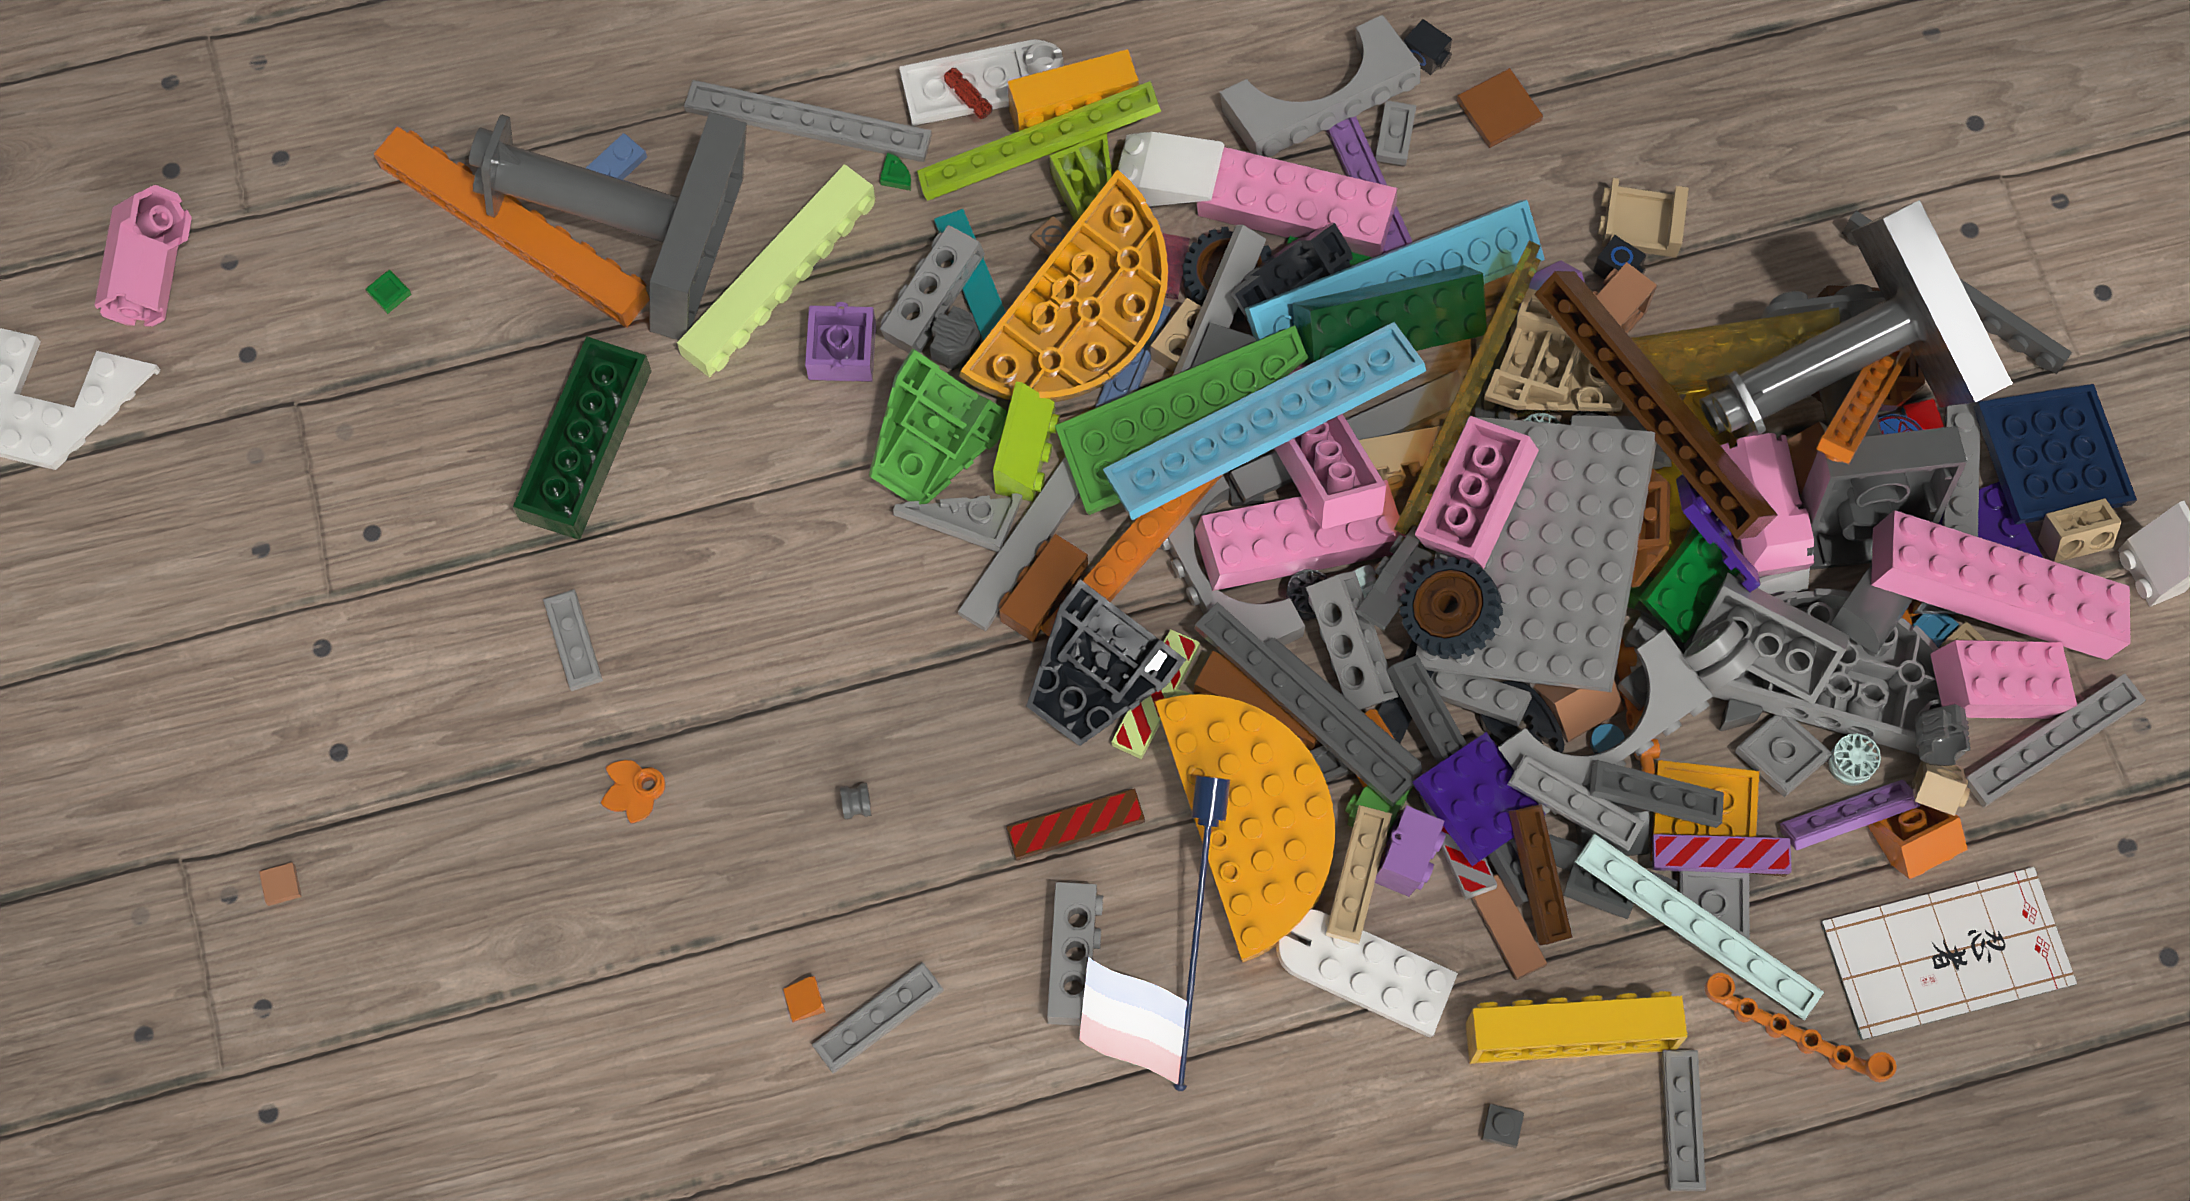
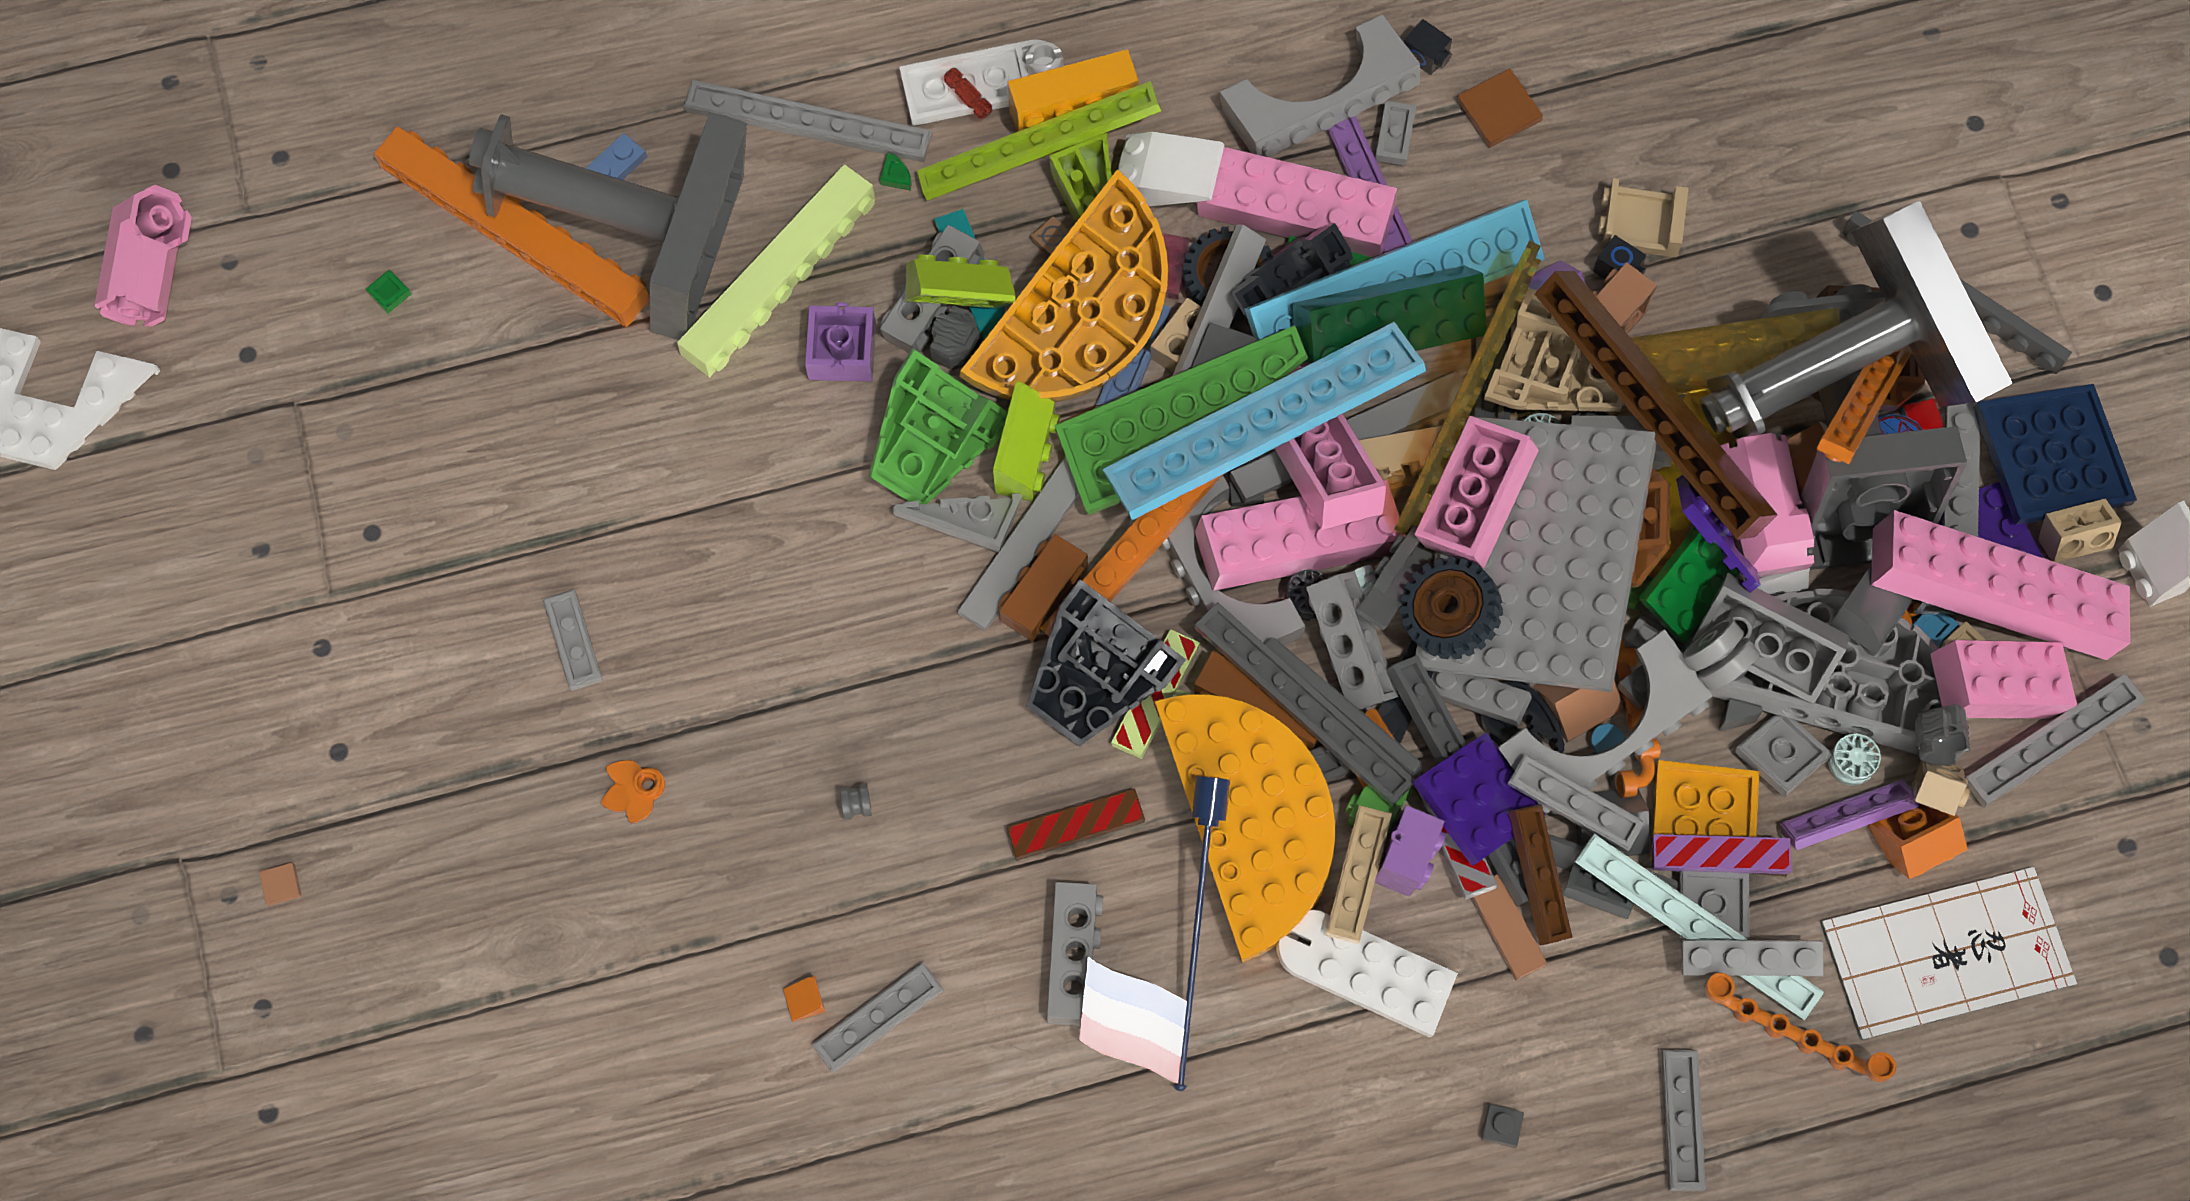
dark green brick [513,336,652,540] -> none
yellow brick [1465,991,1687,1064] -> none
dark grey plate [1590,760,1724,828] -> none
none -> lime slope [905,255,1016,309]
none -> light grey plate [1681,940,1823,976]

